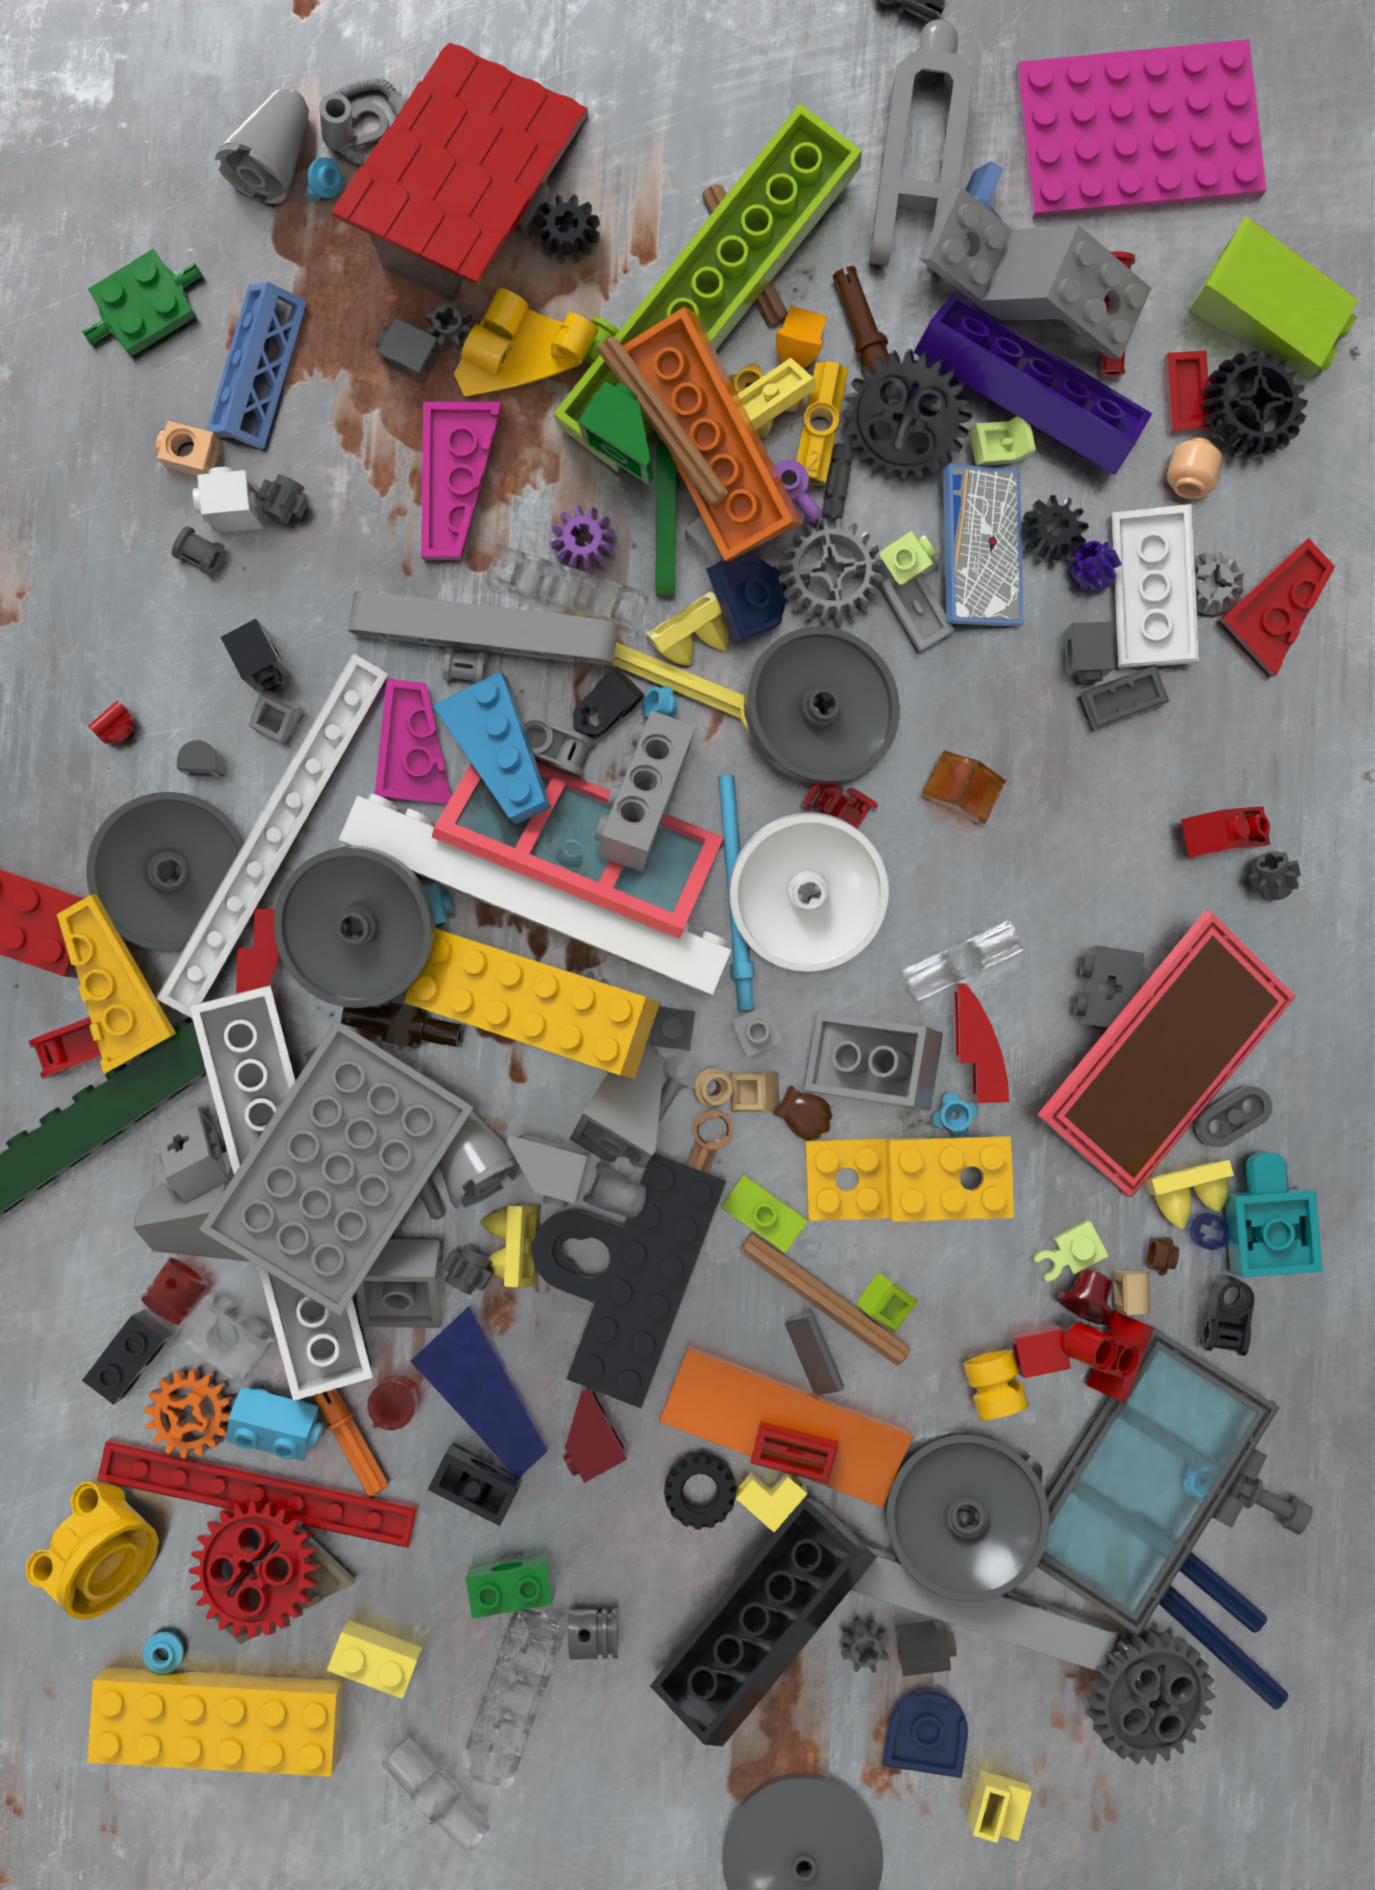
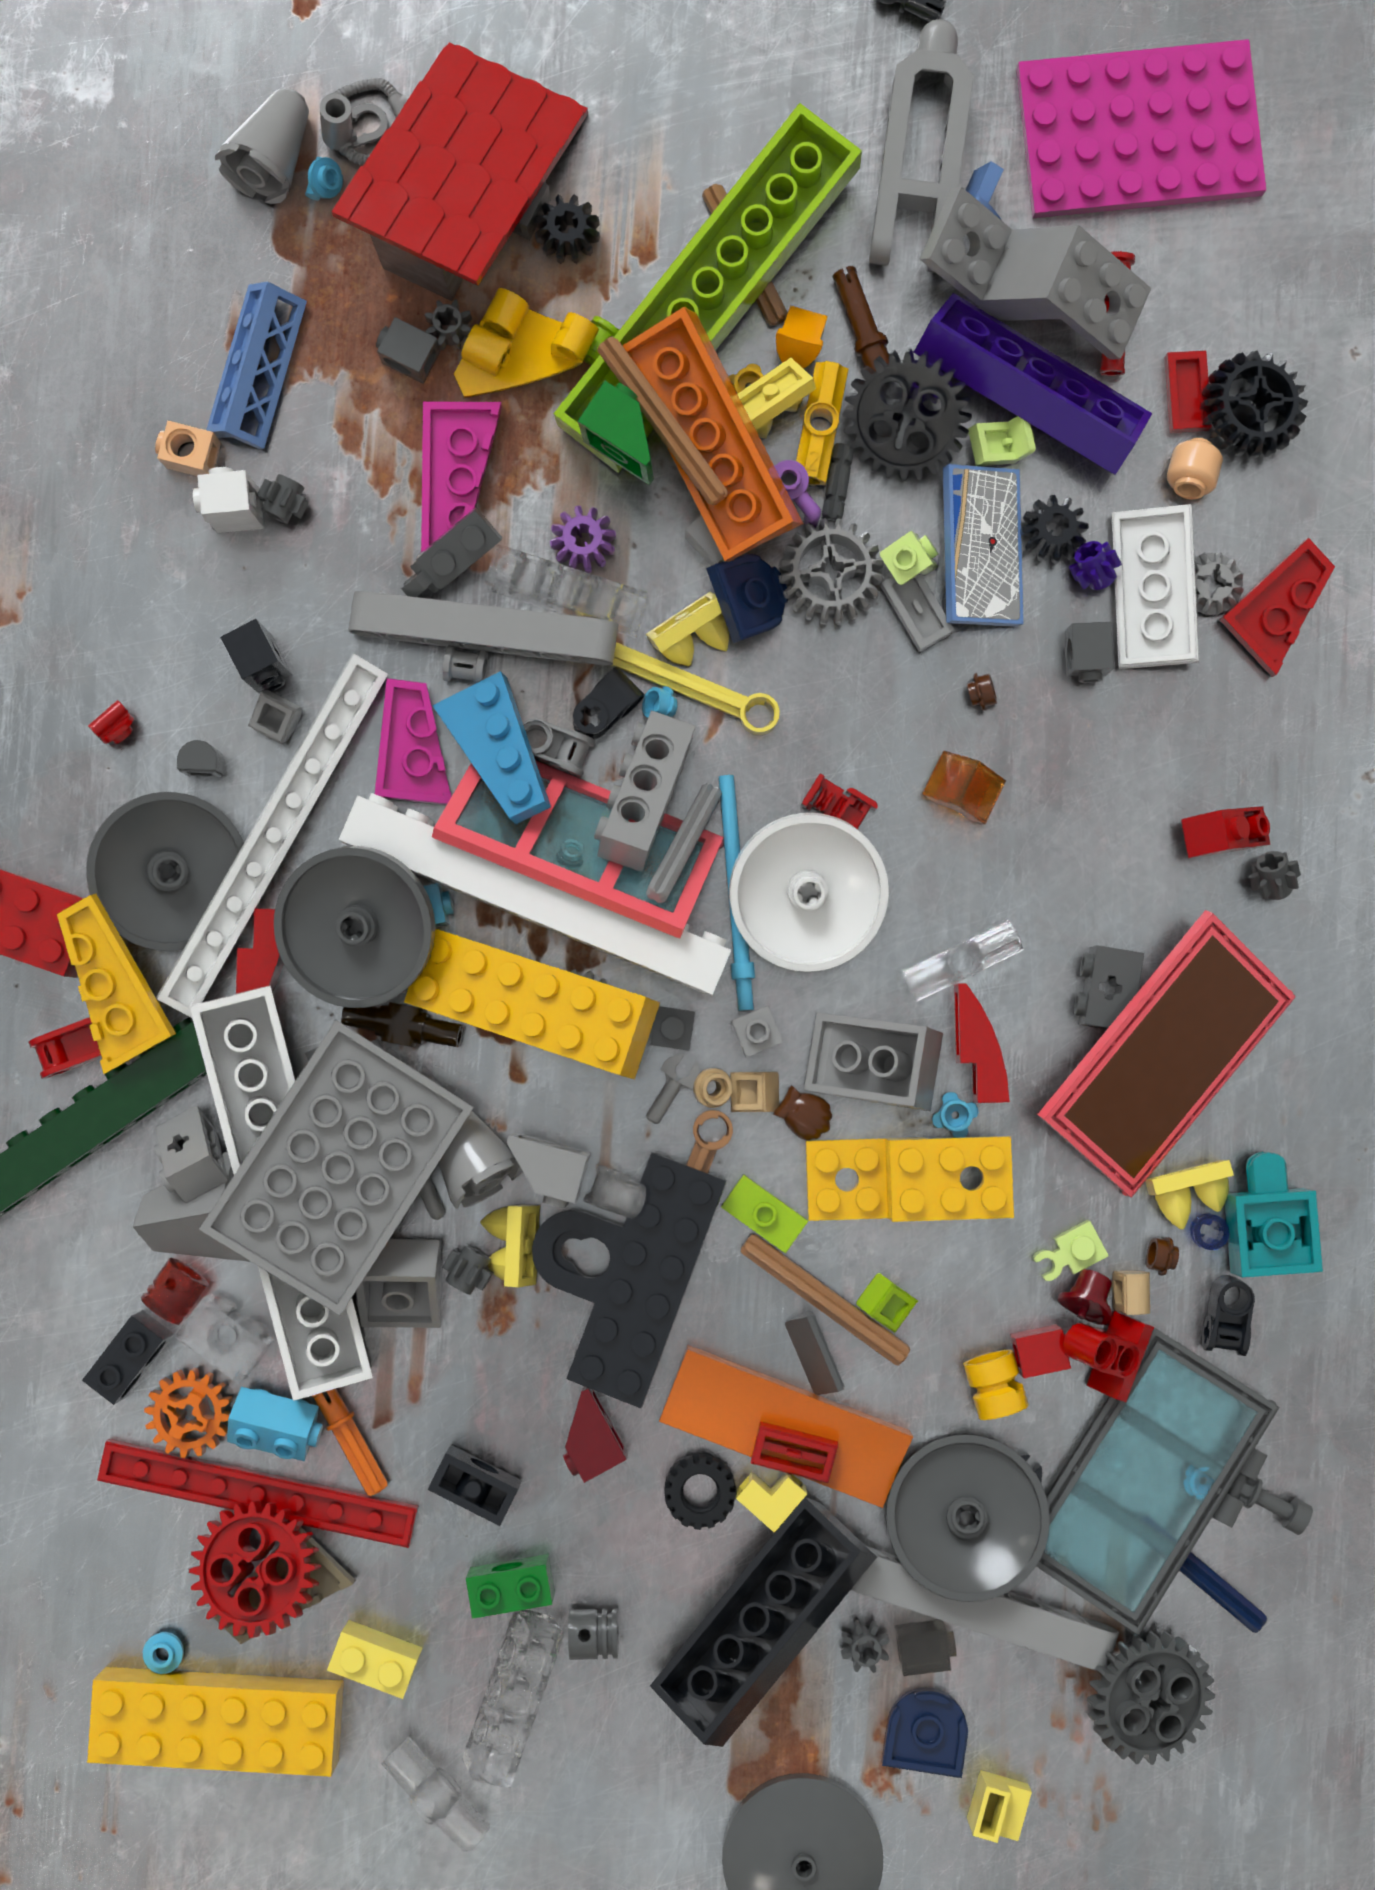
yellow piece [25,1482,159,1620] -> none
green plate [82,248,203,357] -> none
dark grey bush [172,526,224,575] -> none
clear red piece [367,1375,421,1431] -> none
clear blue wing [410,1305,548,1479] -> none
light grey slope [570,1043,664,1168] -> none
green beam [655,443,676,595] -> none
dark grey dish [744,626,900,785] -> none
dark grey plate [1080,665,1170,730] -> none
dark blue axle [1159,1587,1289,1710] -> none
lime slope [1189,217,1359,379] -> none
dark grey plate [1195,1086,1272,1147] -> none
none -> dark grey hinge [401,507,502,597]
none -> light grey axle [646,783,722,903]
none -> reddish brown plate [967,673,997,711]

